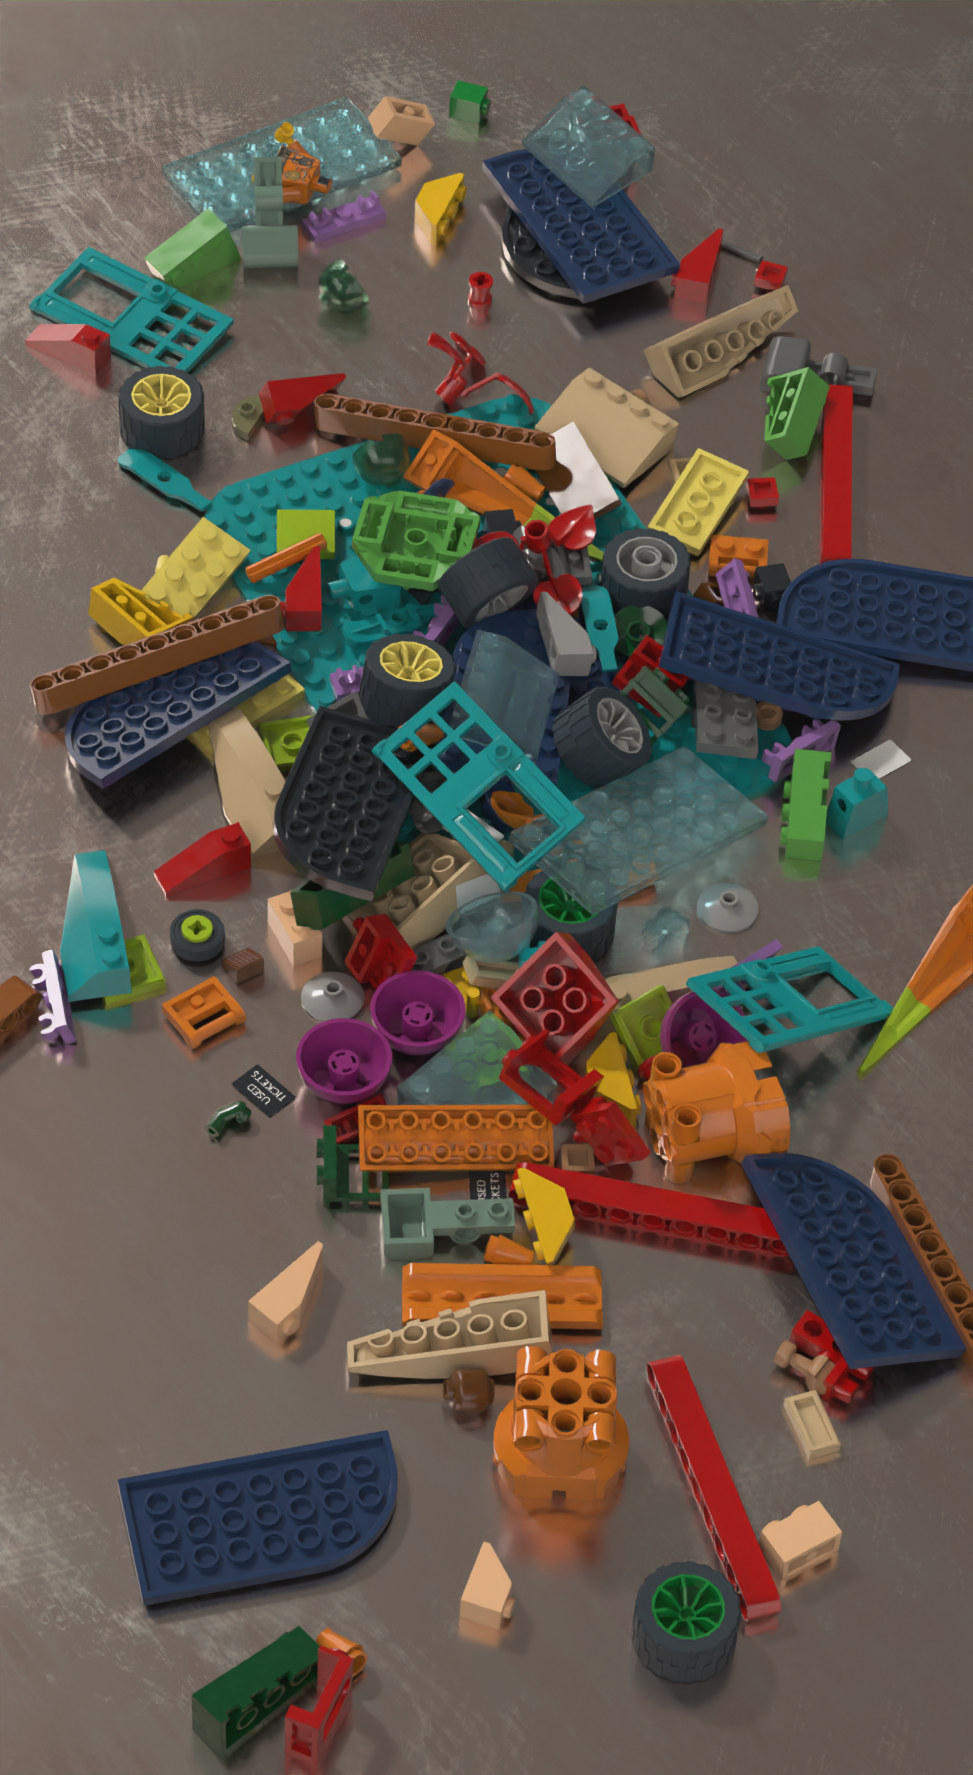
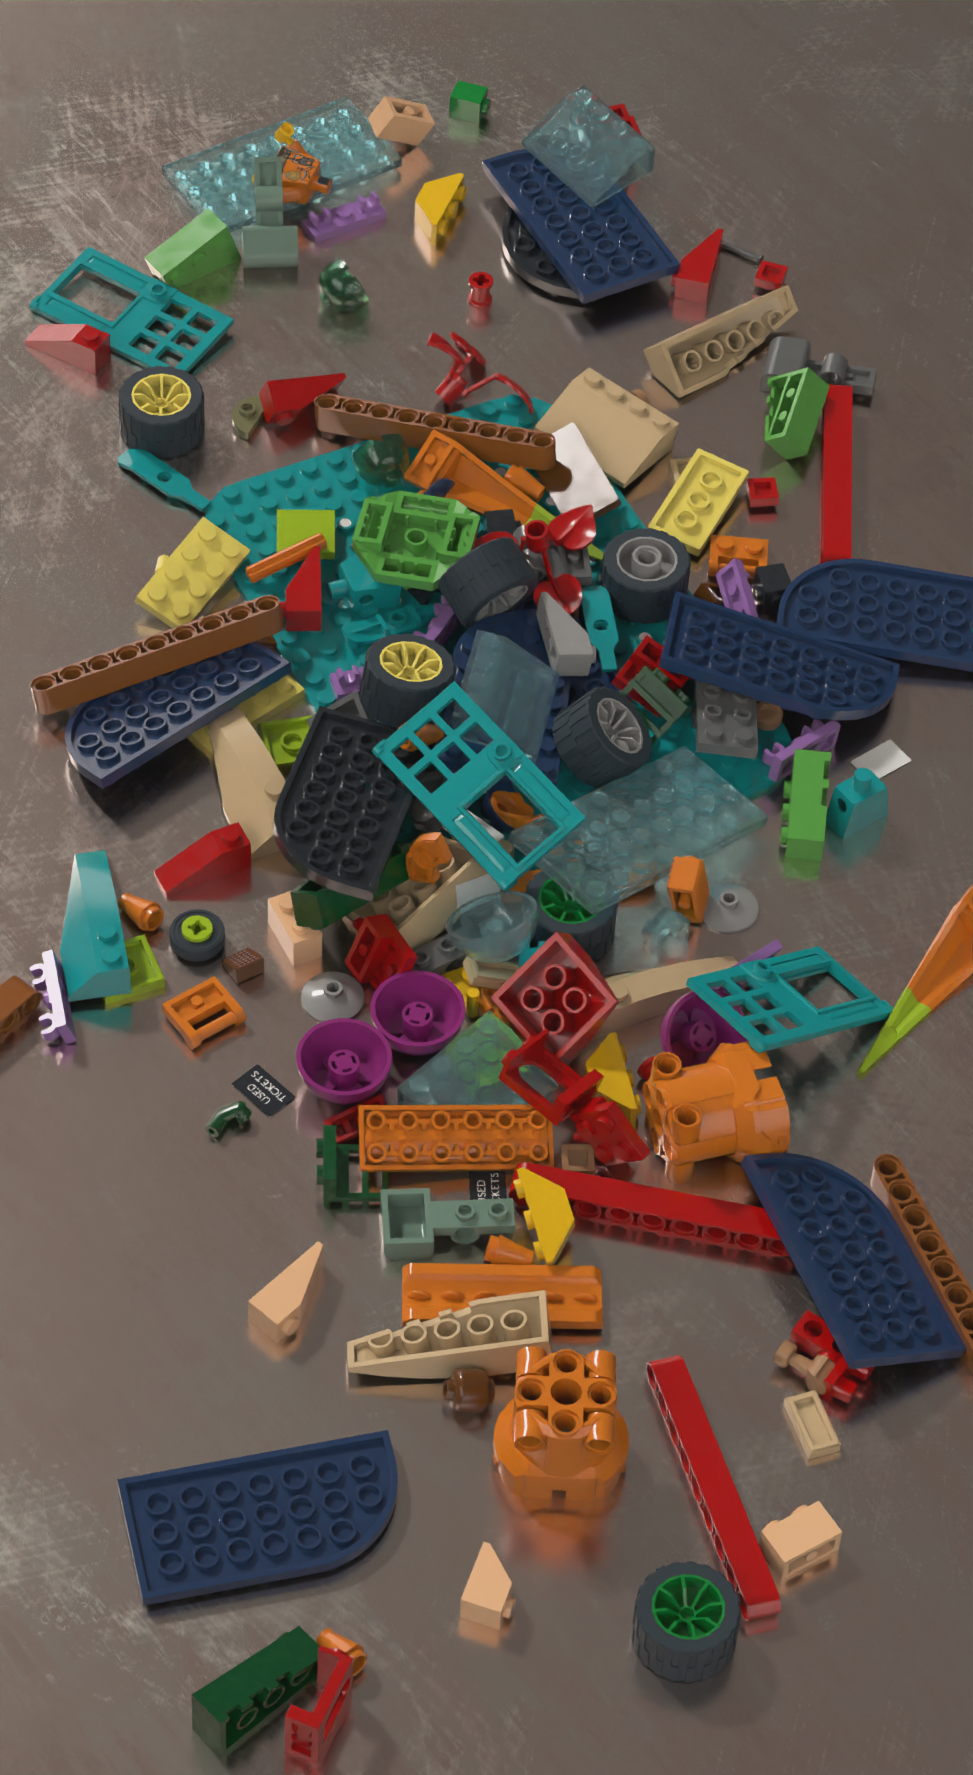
yellow wedge [88,577,194,646] -> none
lime tile [609,985,672,1071] -> none
dark green dish [614,605,667,658] -> none
none -> orange cone [118,893,164,931]
none -> orange tile [406,832,453,884]
none -> orange brick [666,856,710,923]

